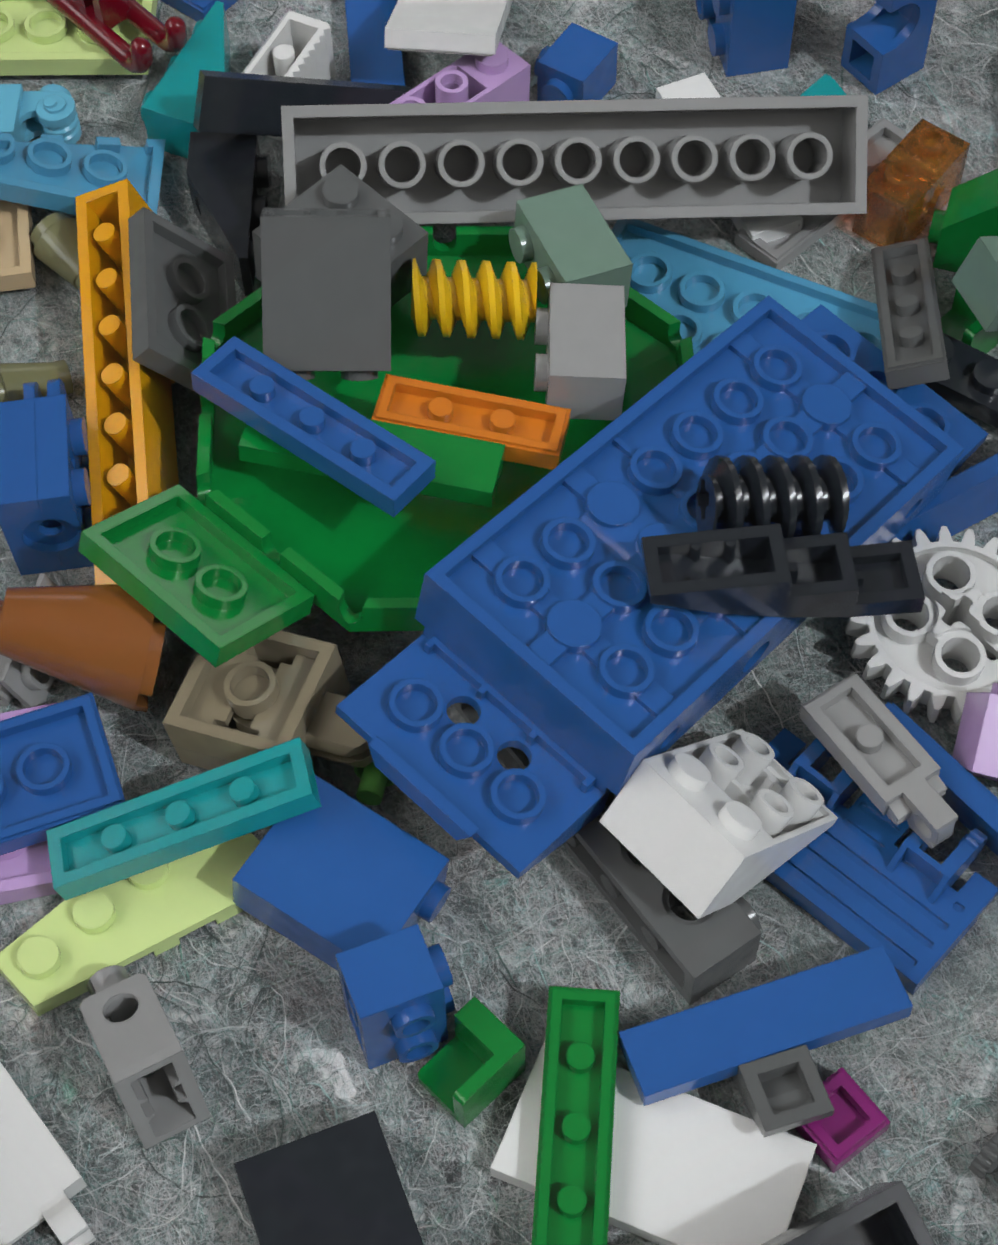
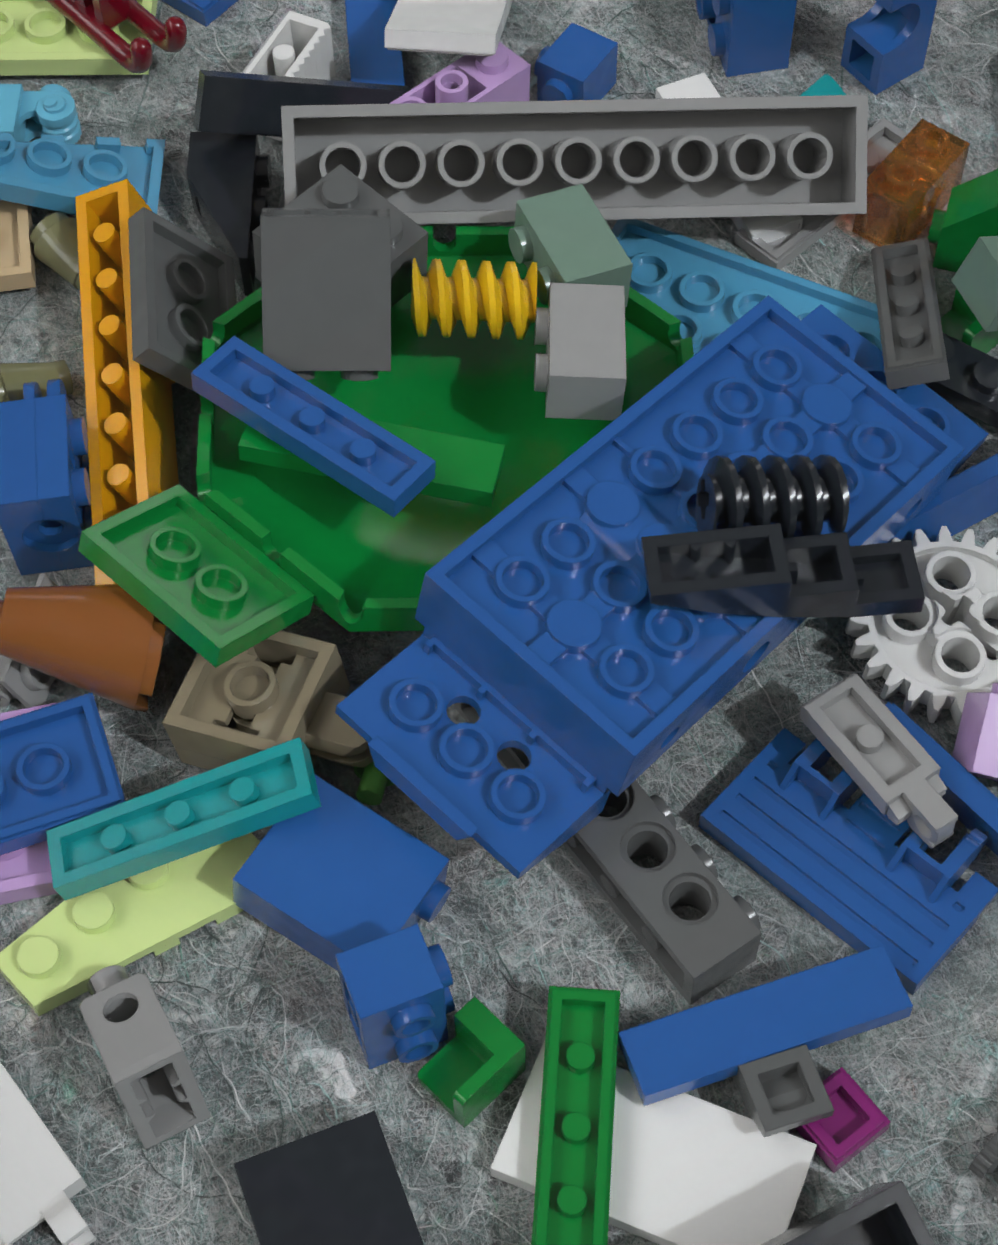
teal slope [141,1,231,159] -> none
orange tile [371,374,571,470] -> none
white slope [599,729,838,919] -> none

